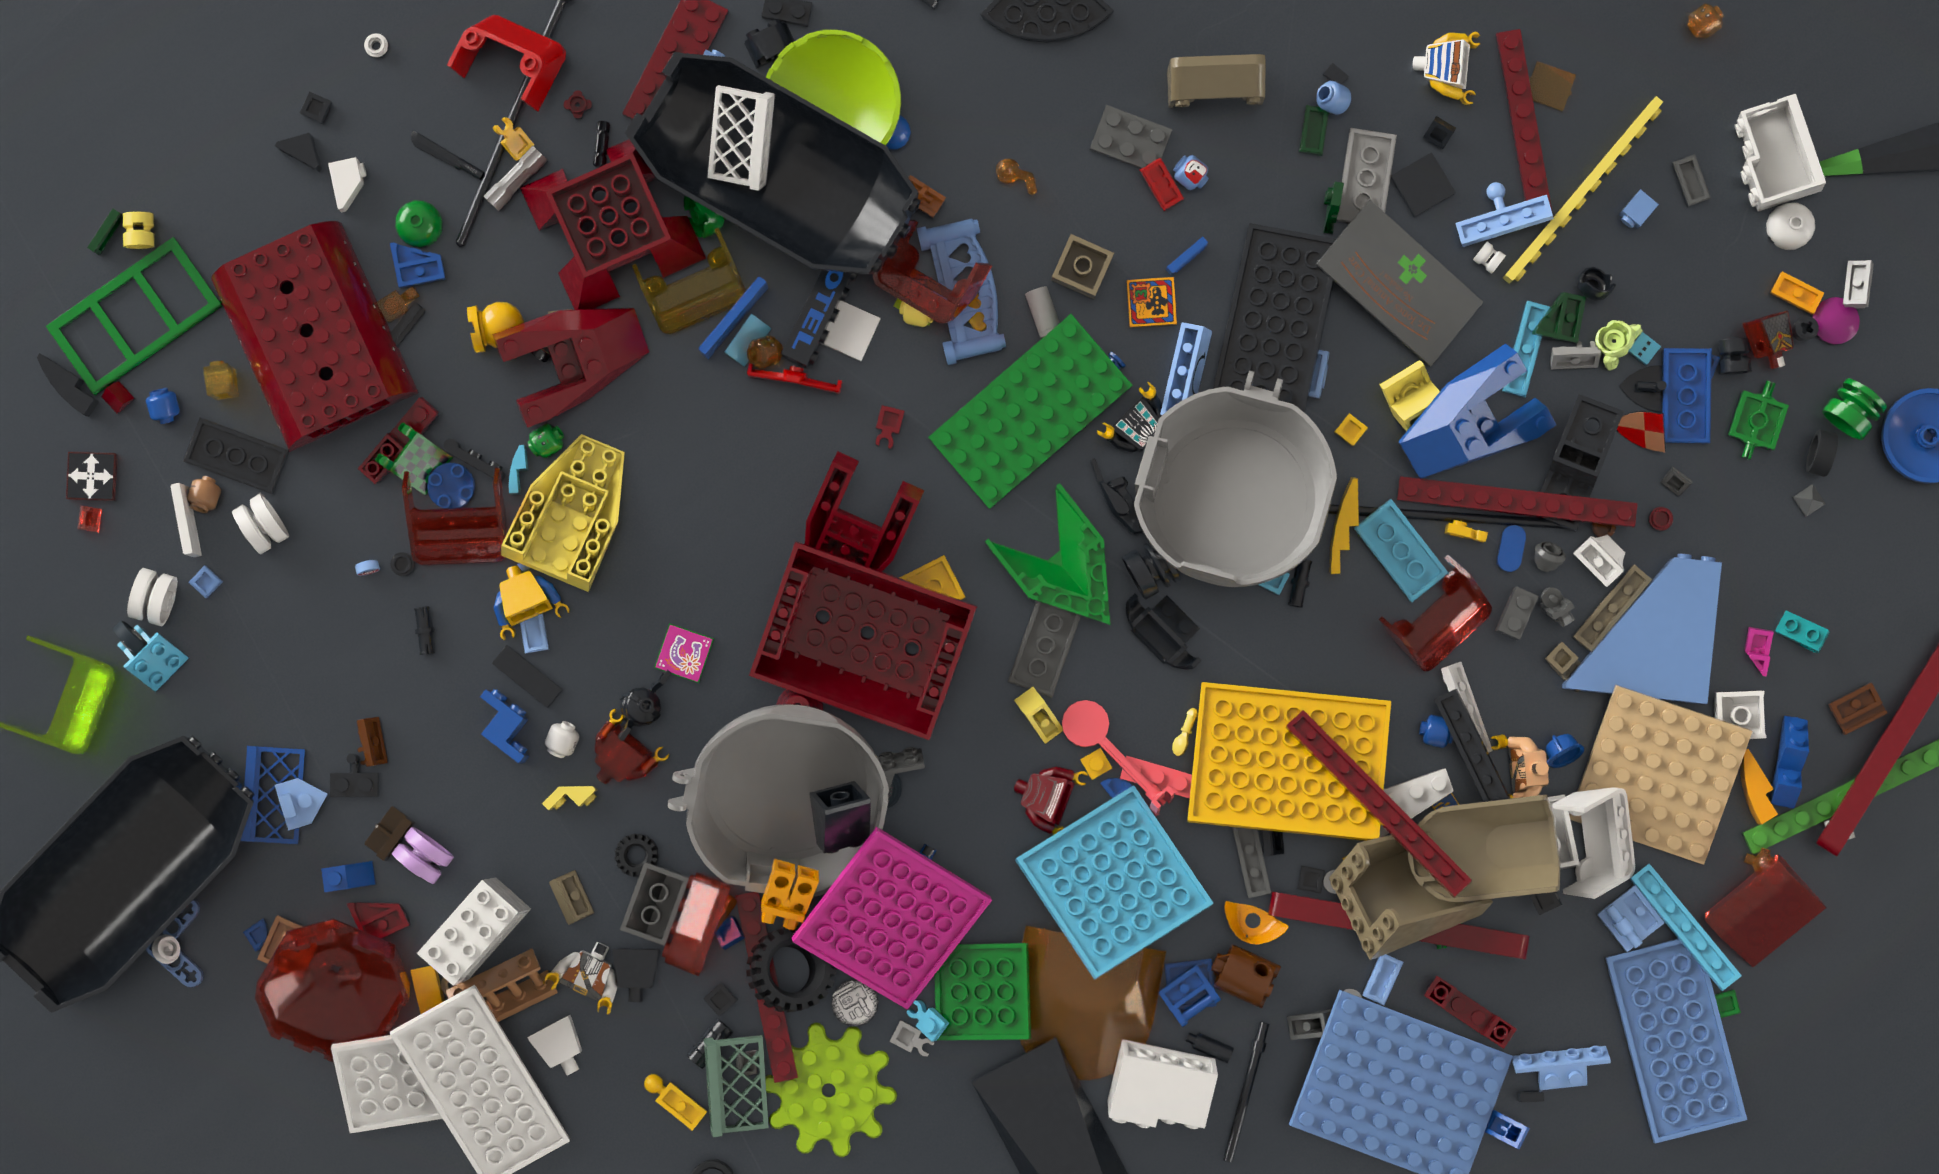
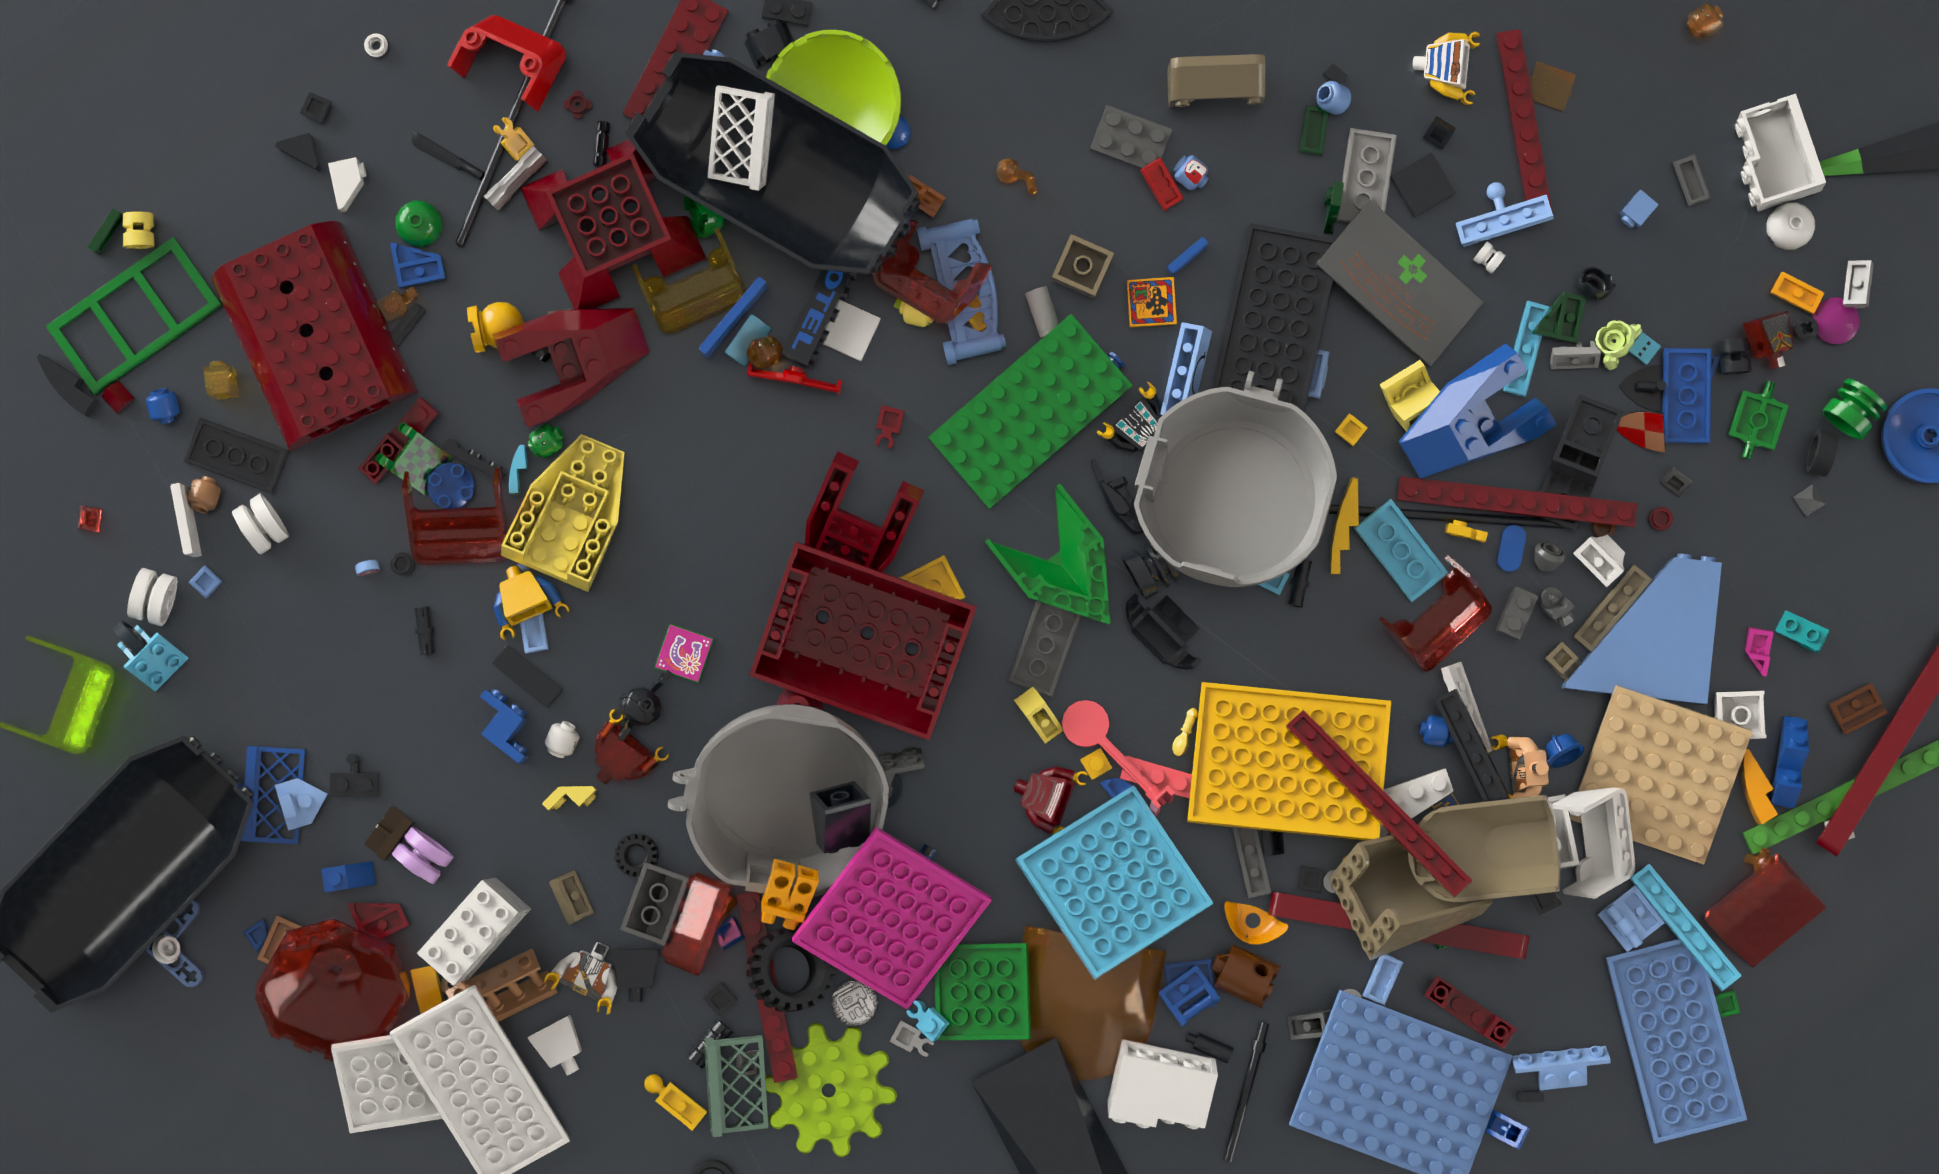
black tile [66,452,117,501] -> none
reddish brown plate [356,717,388,767] -> none
light yellow plate [1503,96,1663,284] -> none

